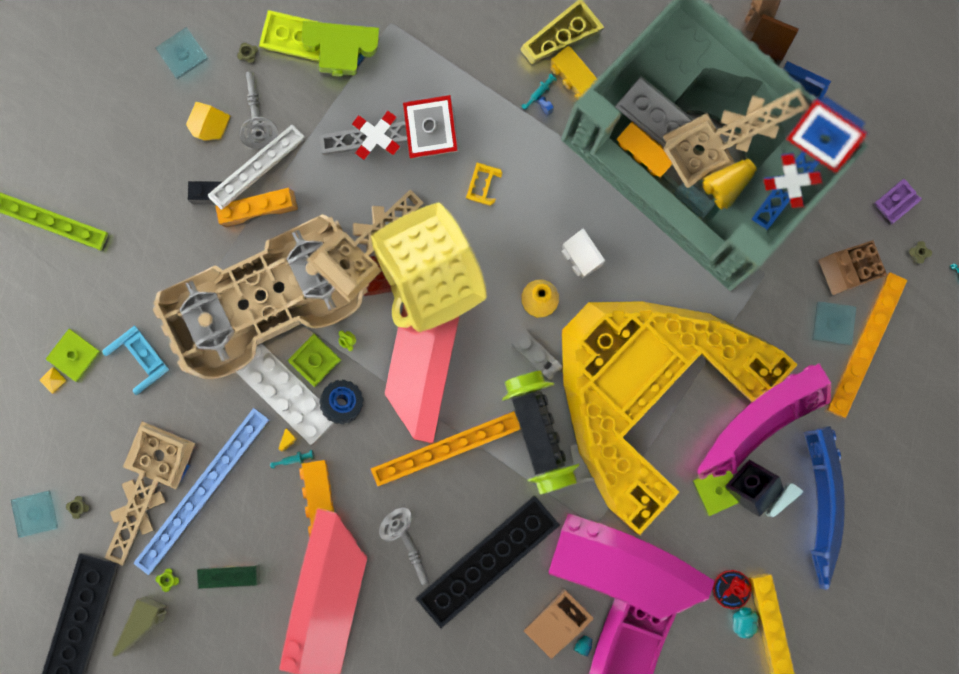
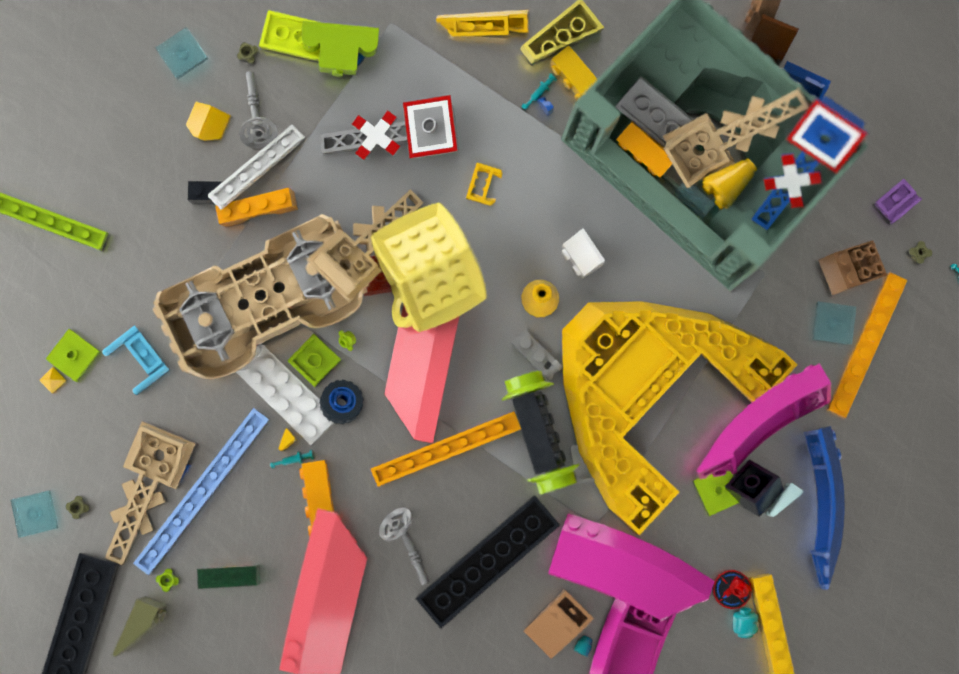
none -> yellow wedge [436,10,529,36]

